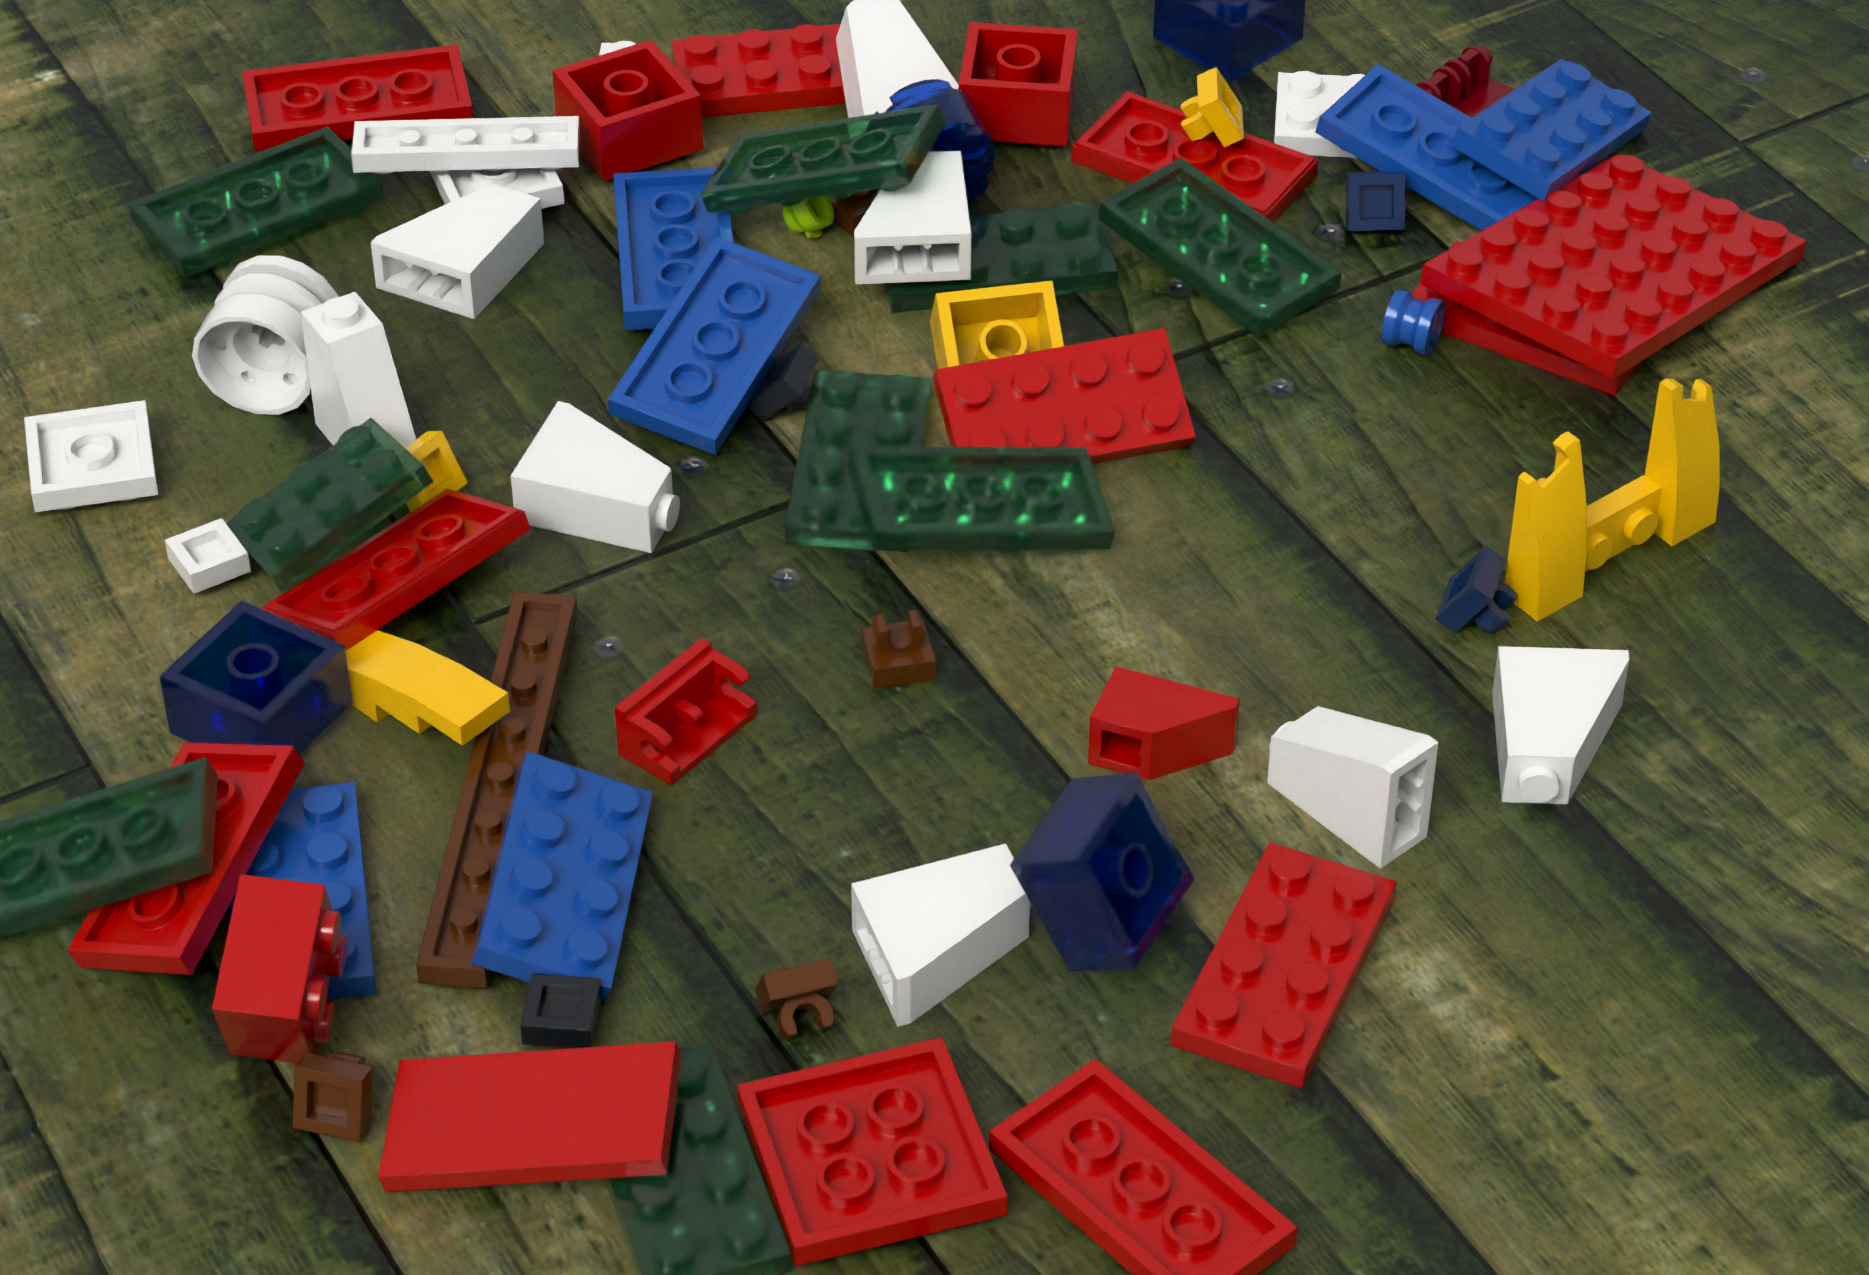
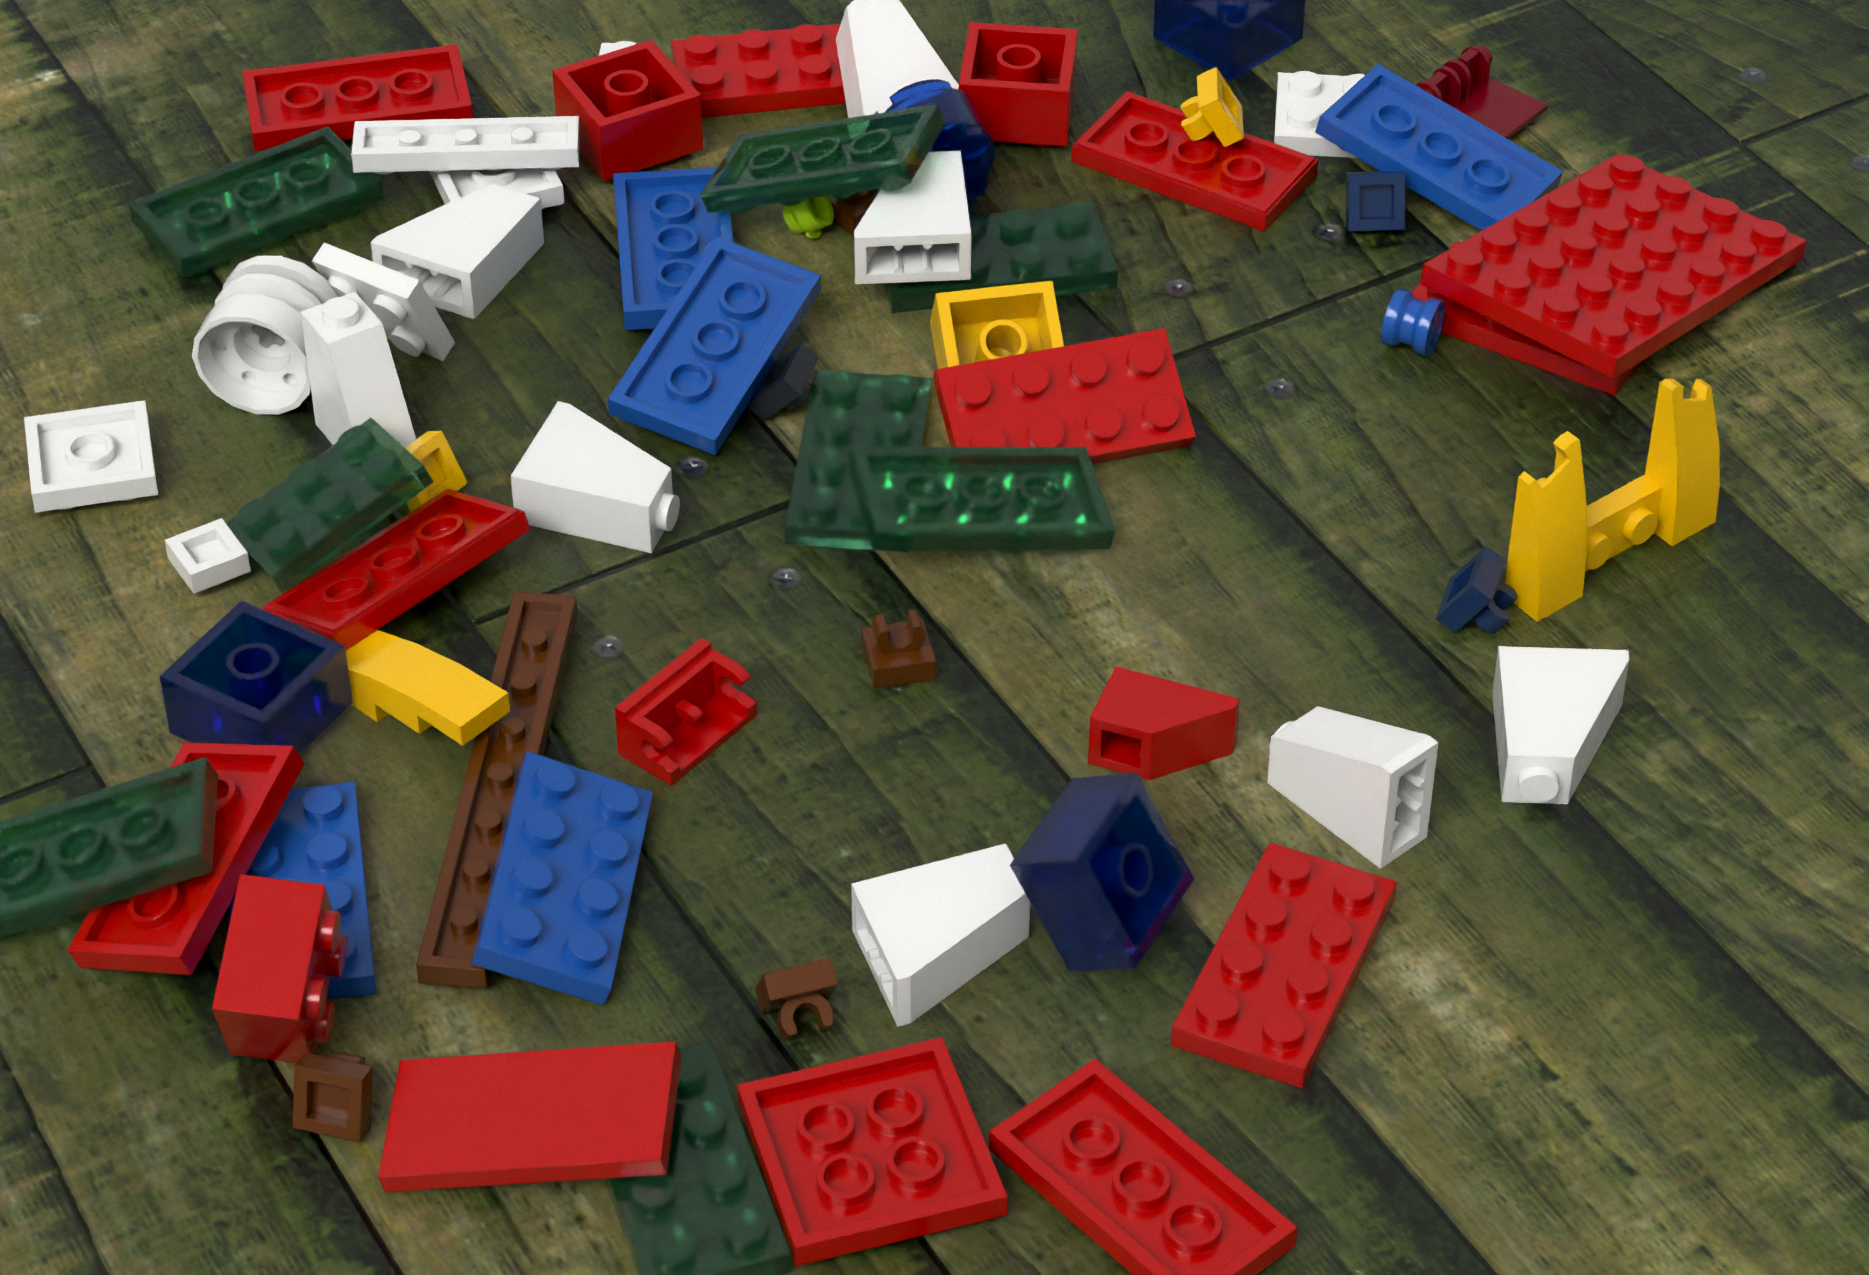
black plate [520,973,602,1048] -> none
clear green plate [1098,158,1342,337] -> none
blue plate [1451,59,1652,201] -> none
none -> white plate [312,243,455,361]

